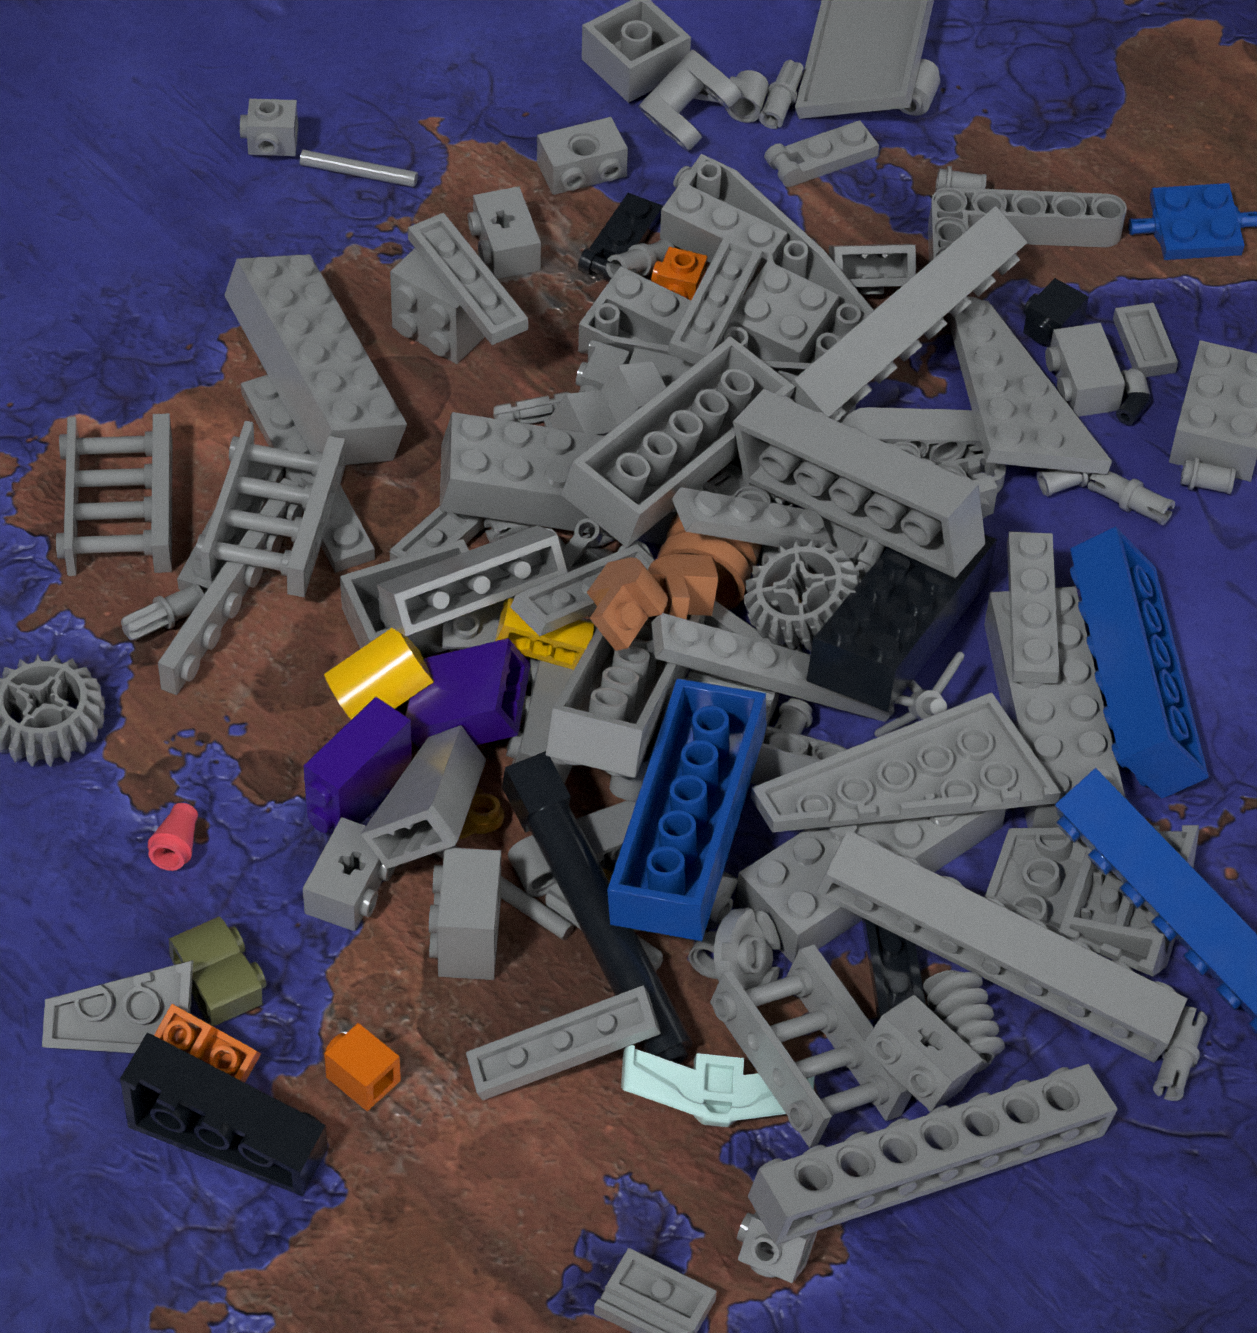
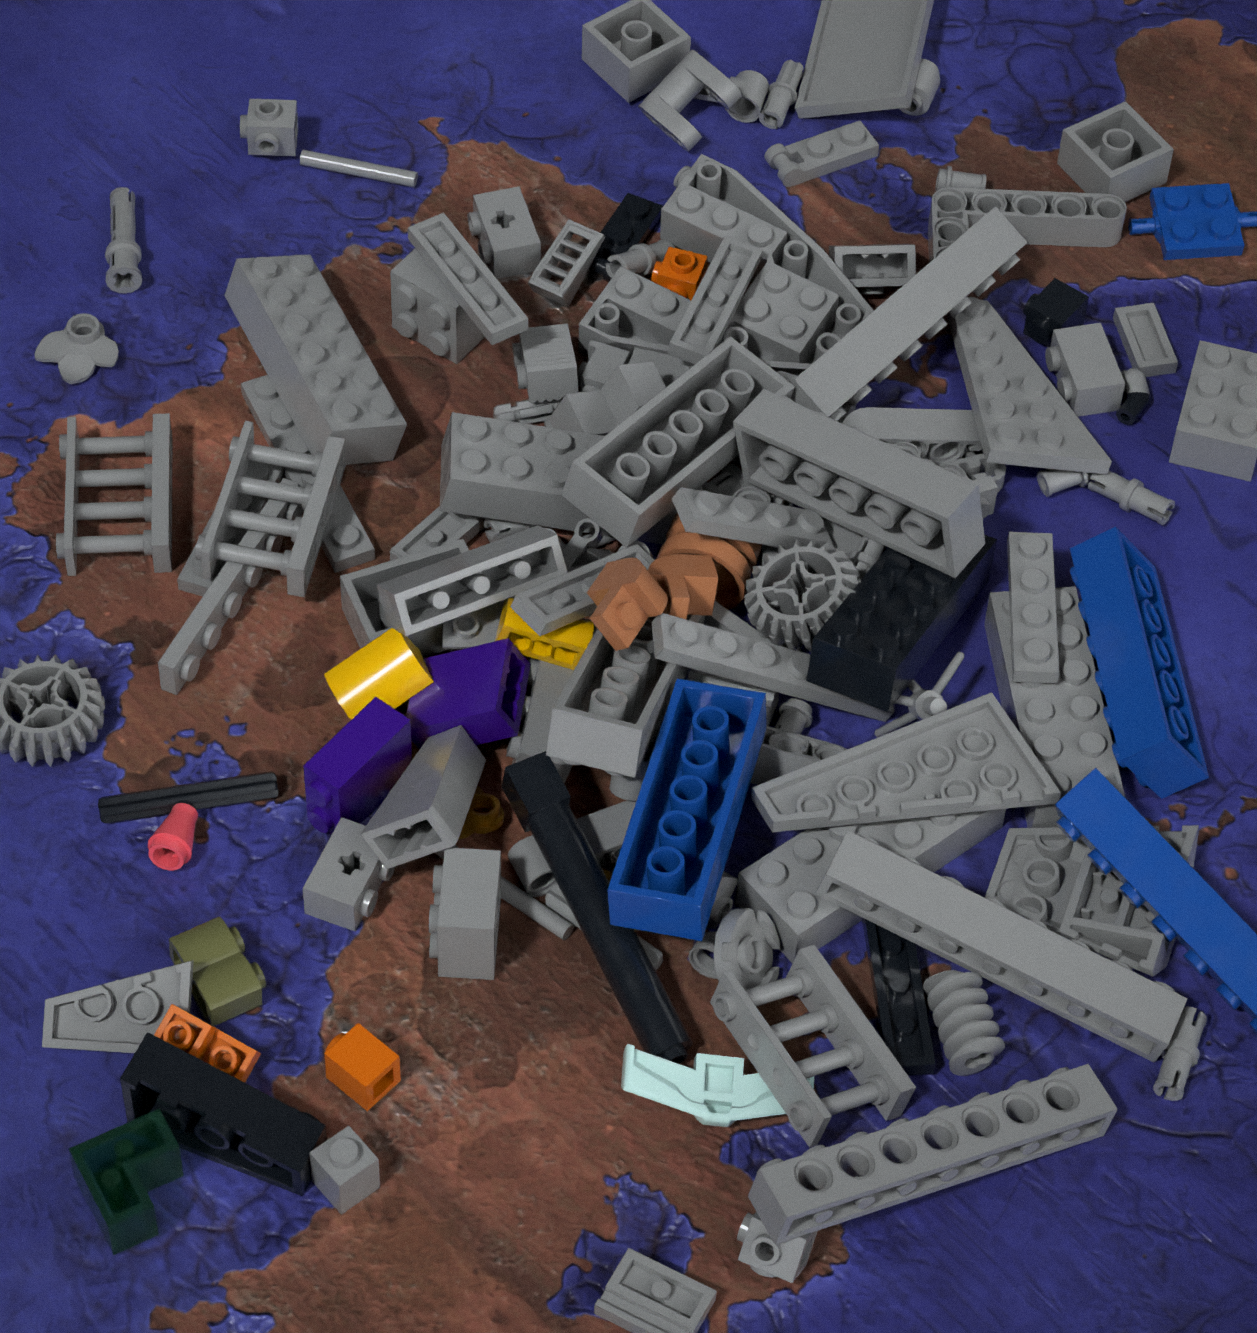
light grey axle [121,583,204,640] -> none
light grey plate [466,985,661,1101] -> none
light grey brick [537,117,628,195] -> none
light grey brick [862,995,983,1112] -> none
light grey pin [1180,457,1236,494] -> none
none -> light grey plate [35,313,119,384]
none -> brick [69,1109,184,1255]
none -> black axle [98,771,279,823]
none -> light grey pin [105,187,142,294]
none -> light grey brick [309,1126,380,1215]
none -> light grey brick [512,323,578,404]
none -> light grey slope [528,219,605,307]
none -> light grey brick [1057,101,1174,202]

